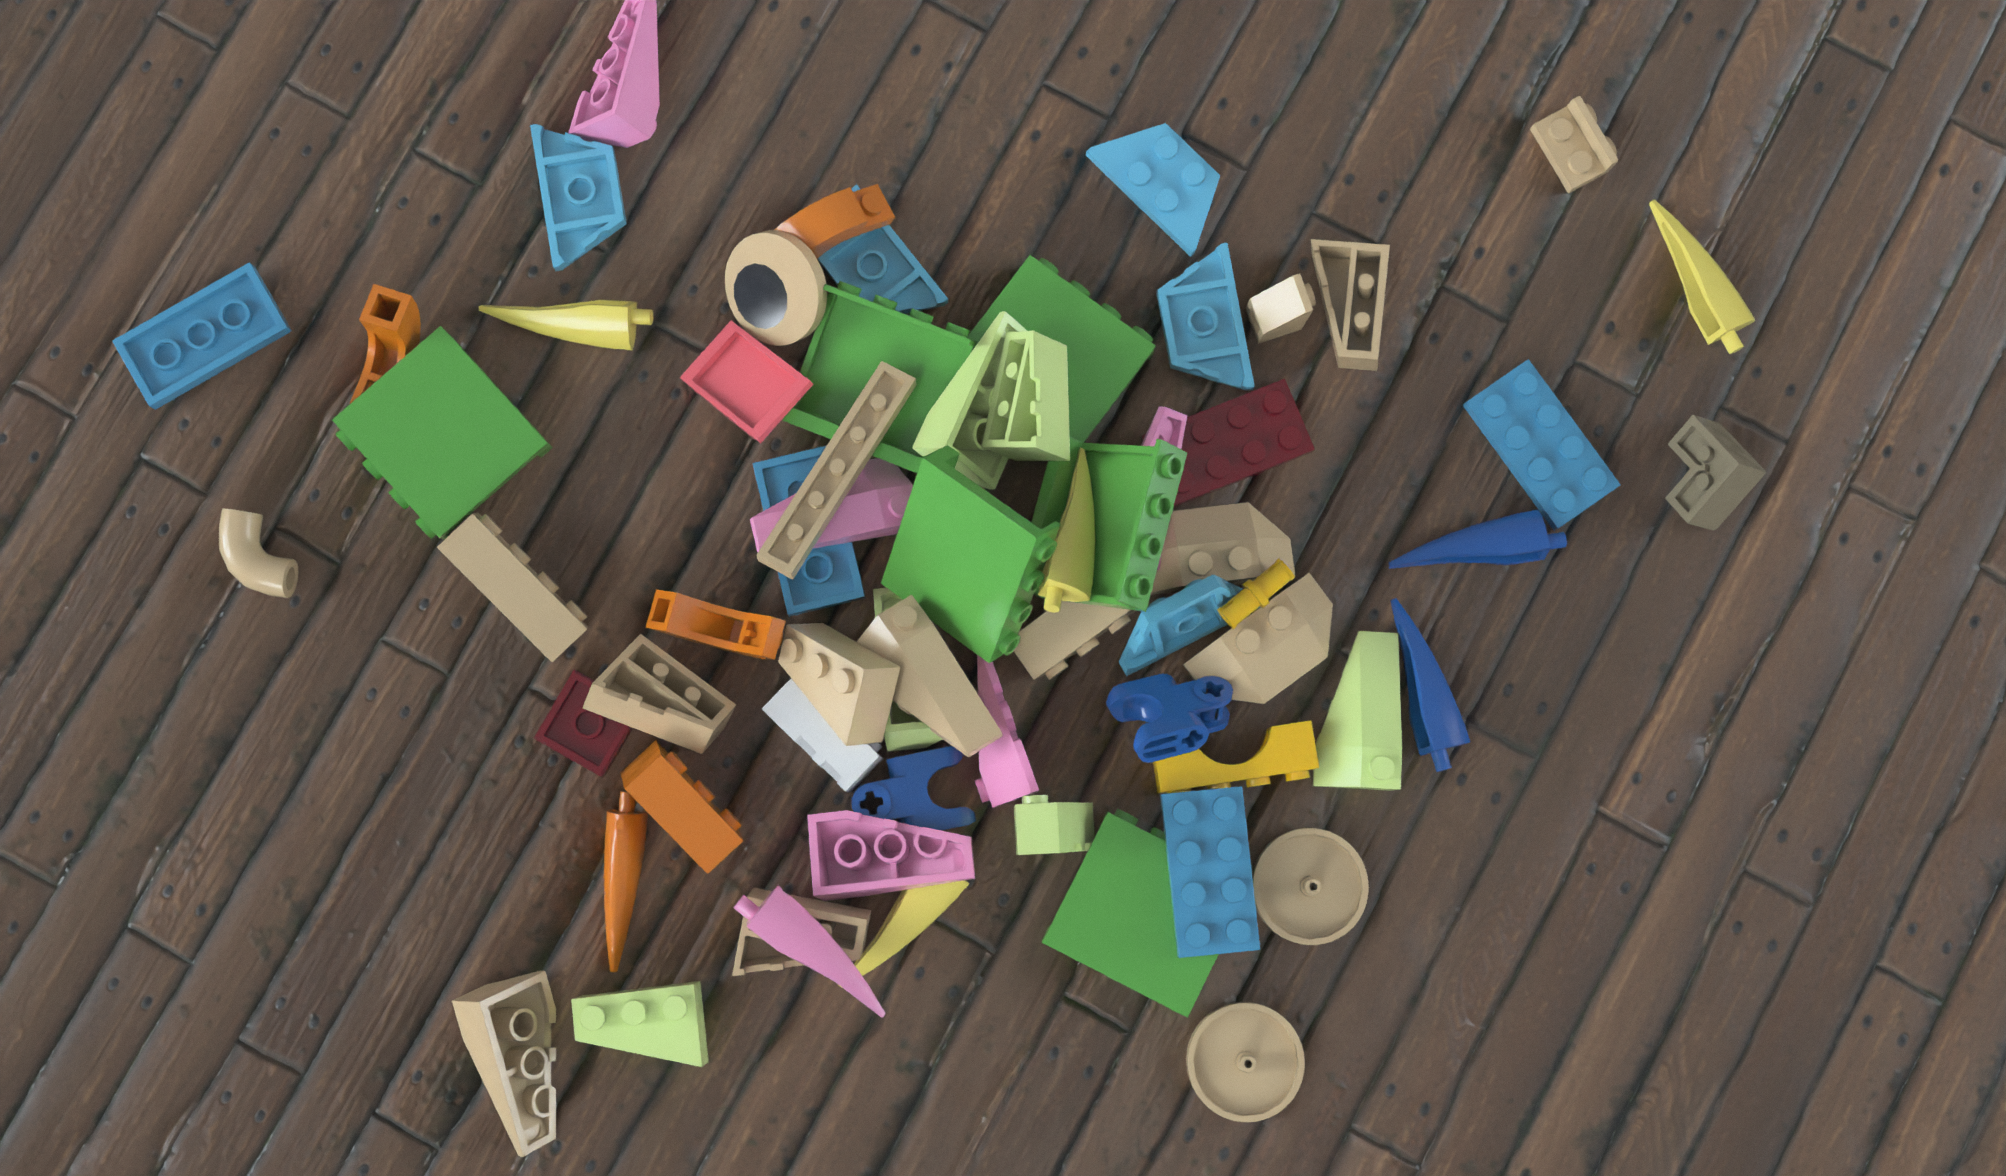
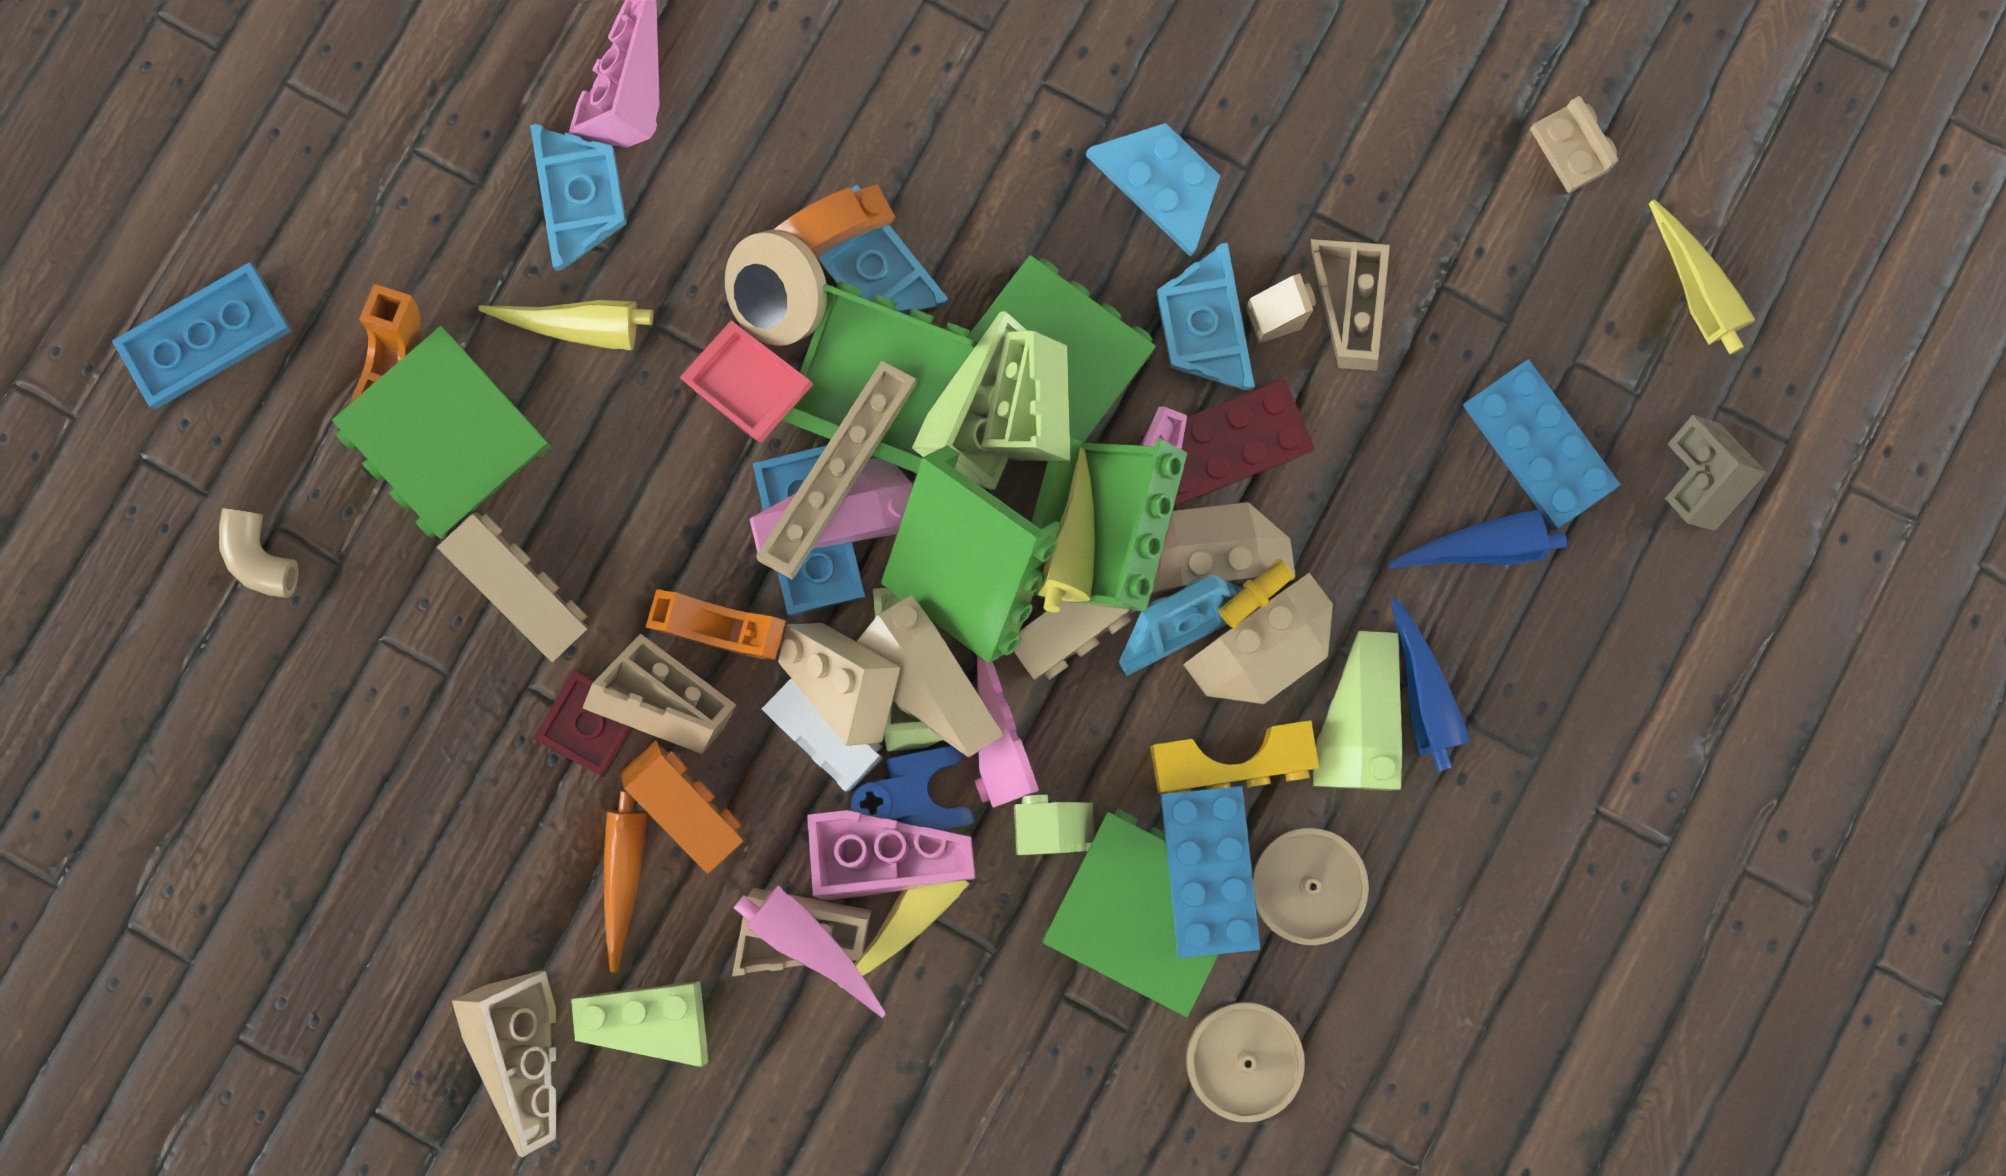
blue piece [1106,674,1233,763] -> none

